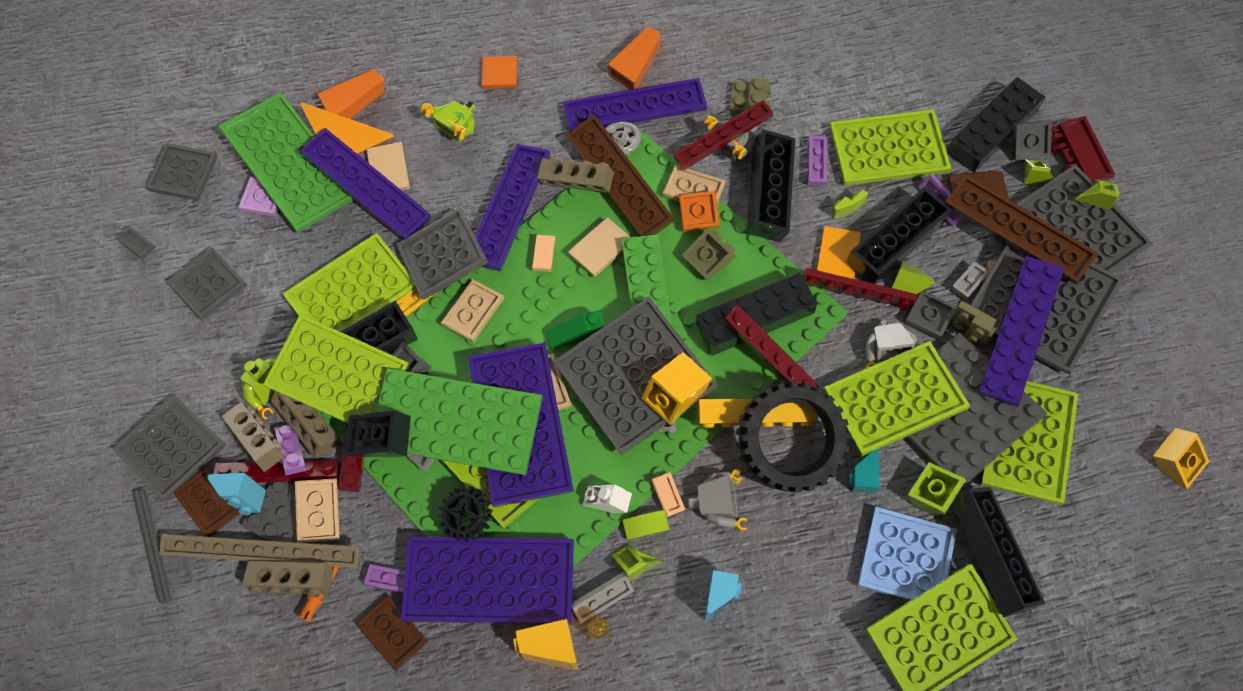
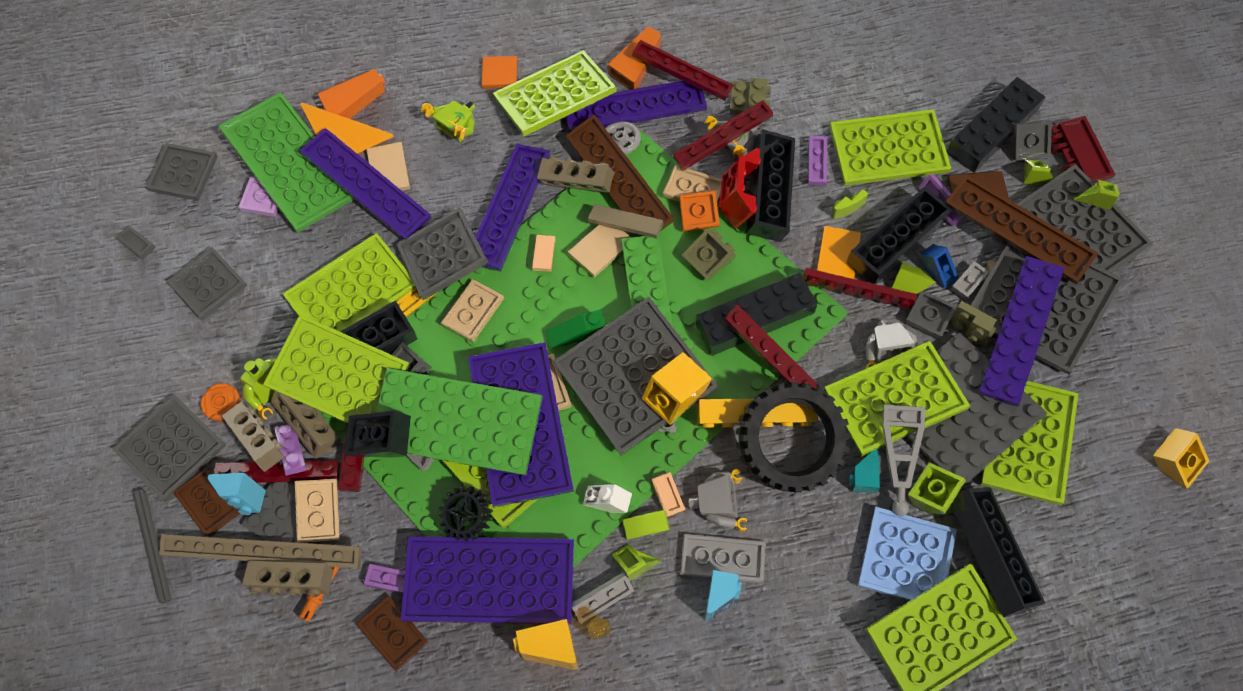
none -> orange tile [200,383,241,422]
none -> lime plate [493,50,617,136]
none -> dark tan tile [588,204,663,238]
none -> dark red plate [632,40,733,101]
none -> light grey tile [680,534,766,584]
none -> red slope [719,148,761,228]
none -> light grey plate [882,405,925,517]
none -> blue slope [919,244,959,289]

